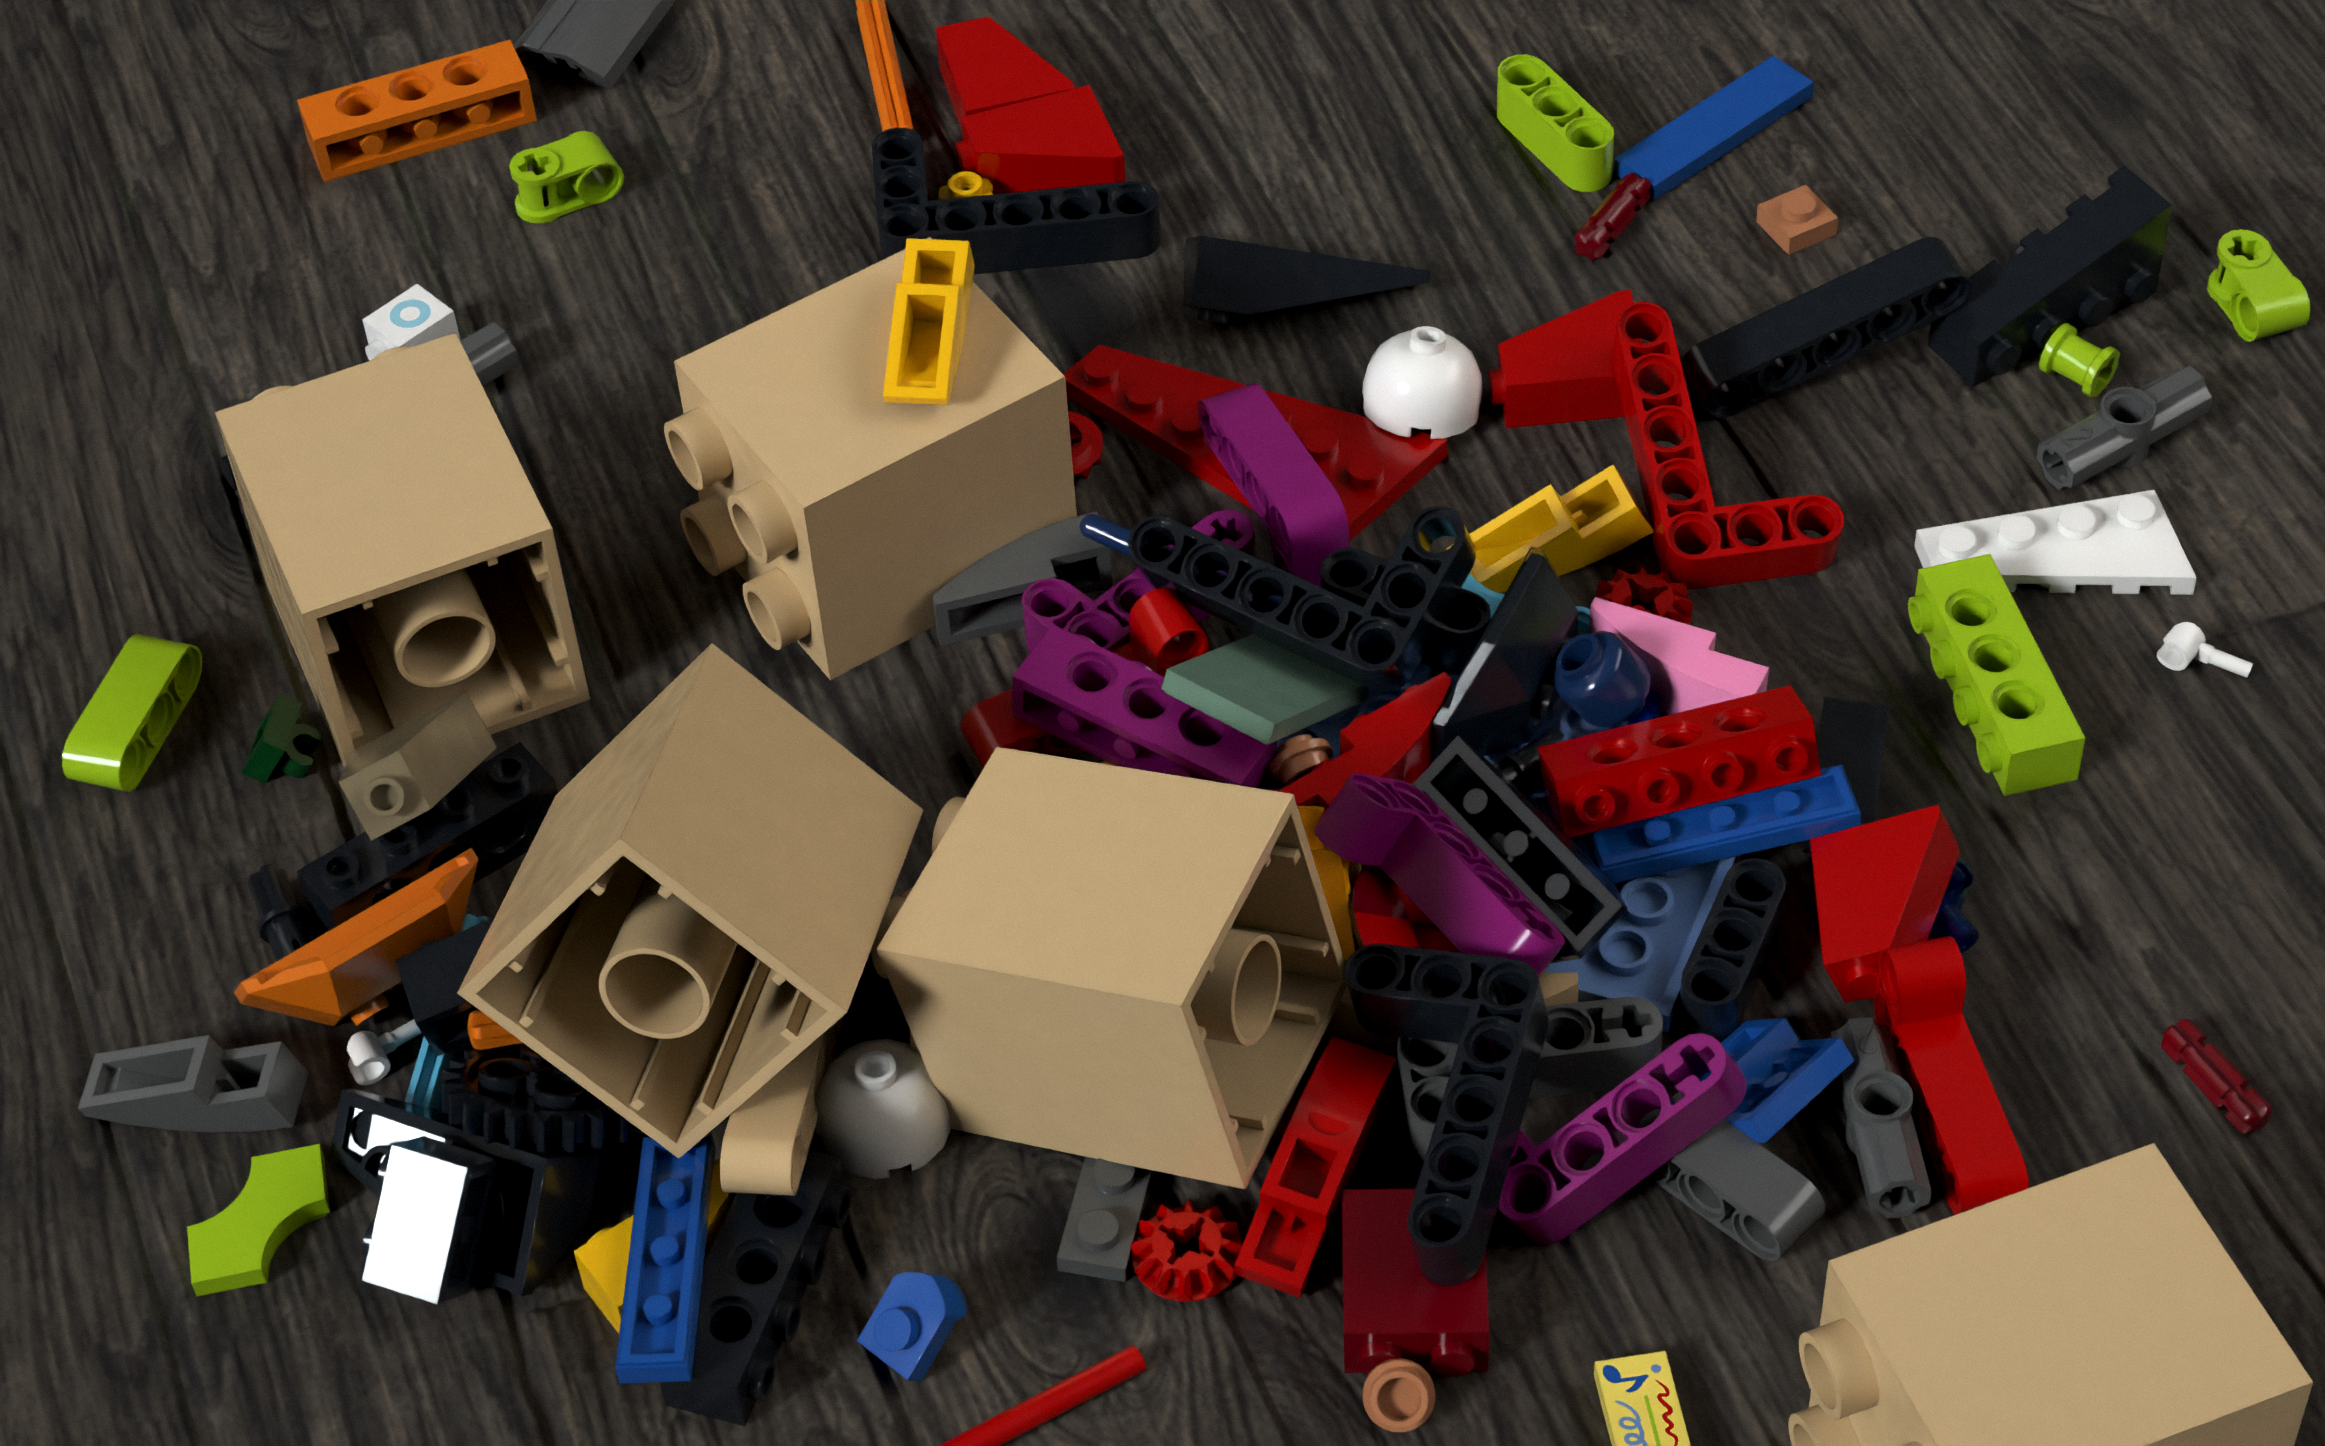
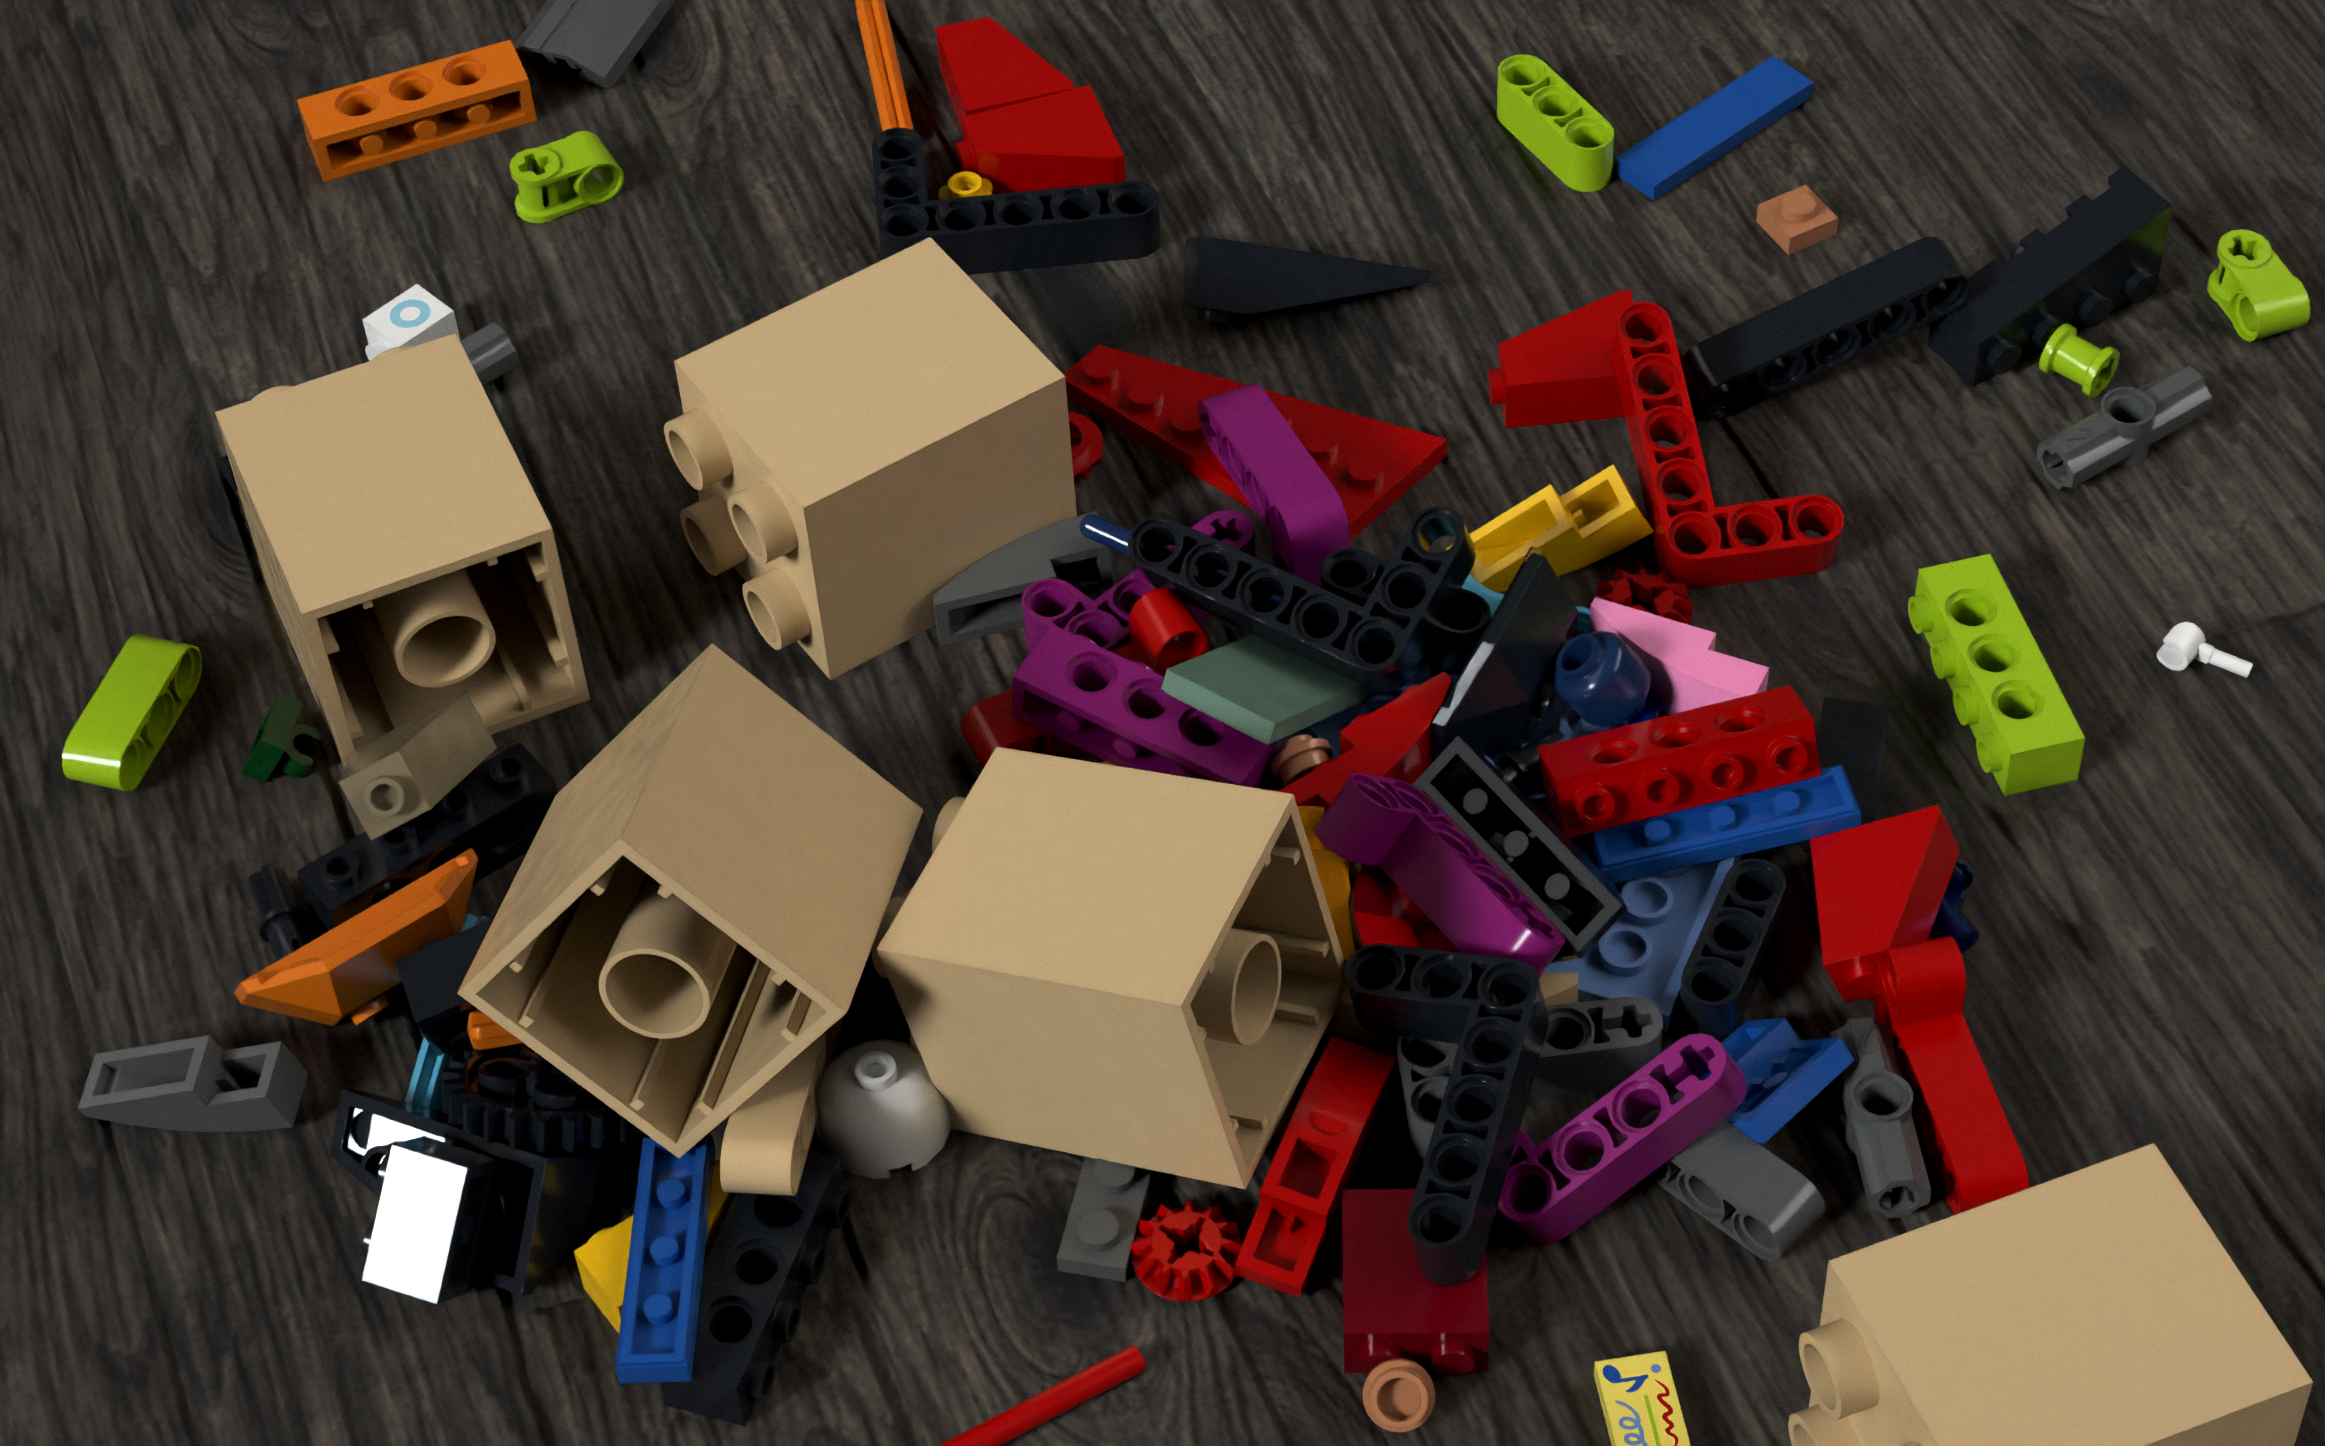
lime tile [187,1144,330,1297] -> none
white hand [347,1019,422,1085] -> none
blue plate [857,1272,968,1381] -> none
yellow slope [883,238,975,405] -> none
white cylinder [1362,326,1483,439] -> none
dark red axle [1574,173,1651,261] -> none
white wing [1914,490,2196,595] -> none
dark red axle [2161,1019,2272,1135] -> none

